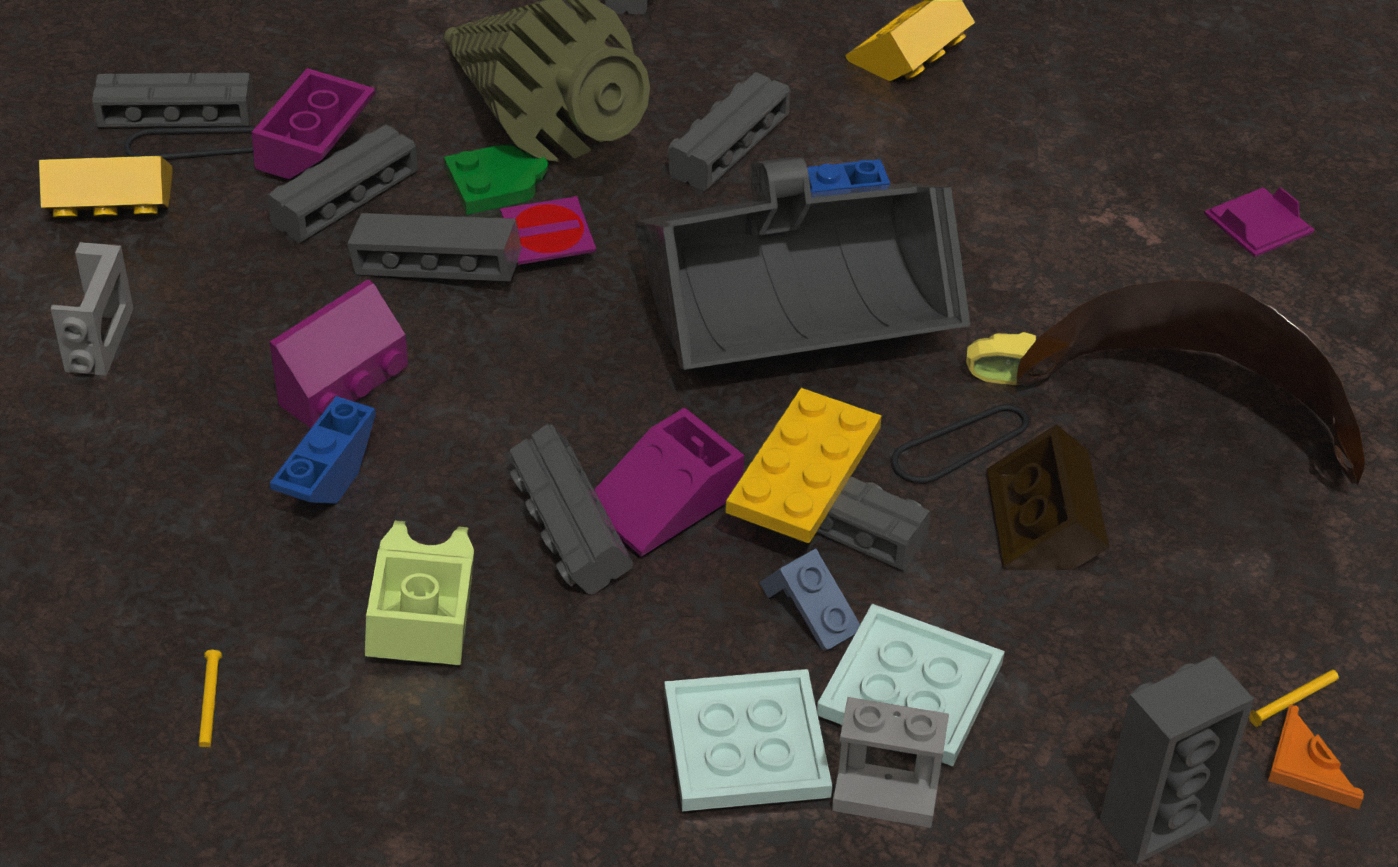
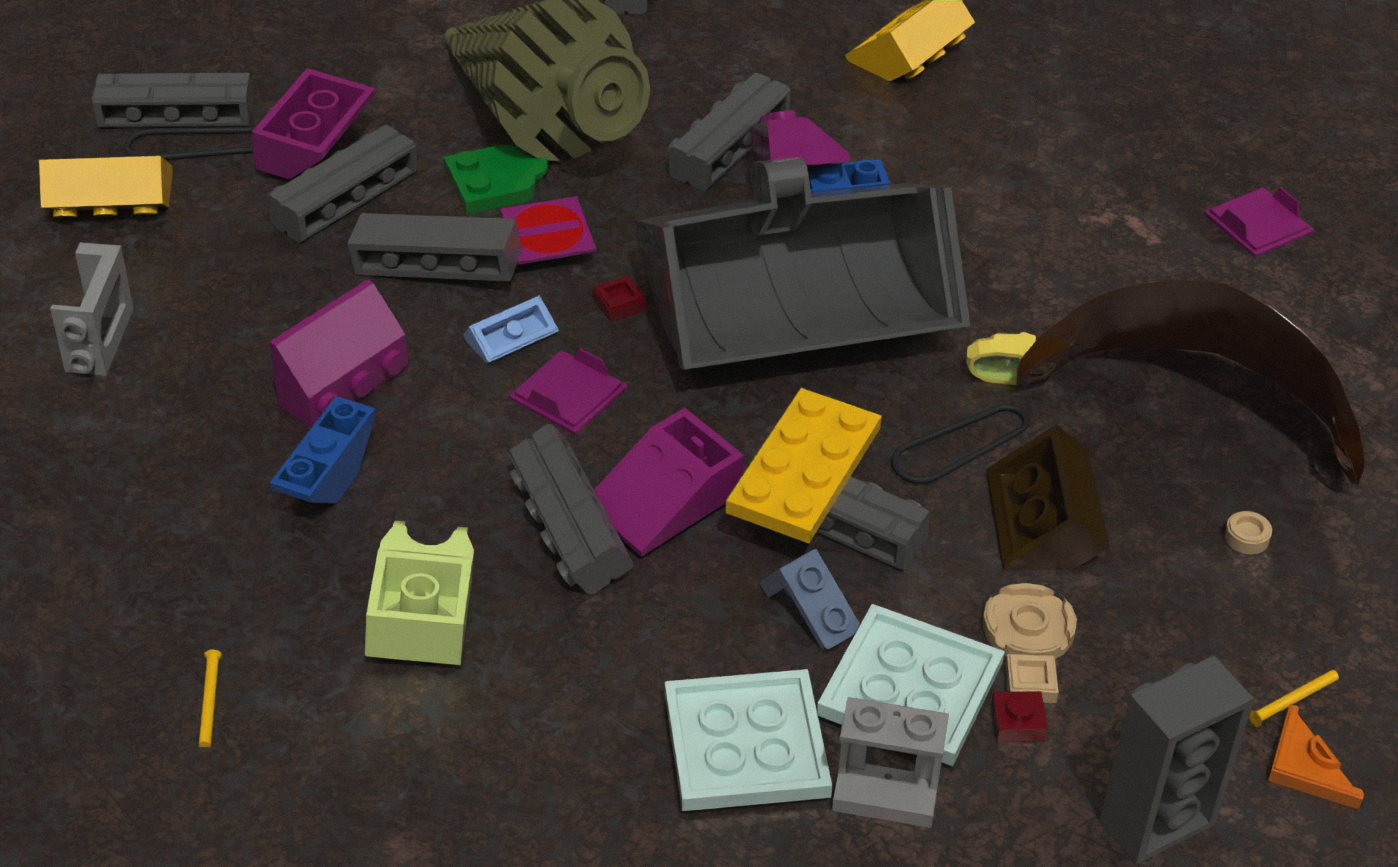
none -> light blue slope [463,295,559,364]
none -> magenta piece [509,348,628,435]
none -> dark red tile [592,276,647,322]
none -> magenta slope [751,110,850,166]
none -> tan tile [982,583,1077,659]
none -> dark red plate [991,691,1048,742]
none -> tan tile [1005,654,1059,703]
none -> tan tile [1224,511,1272,555]

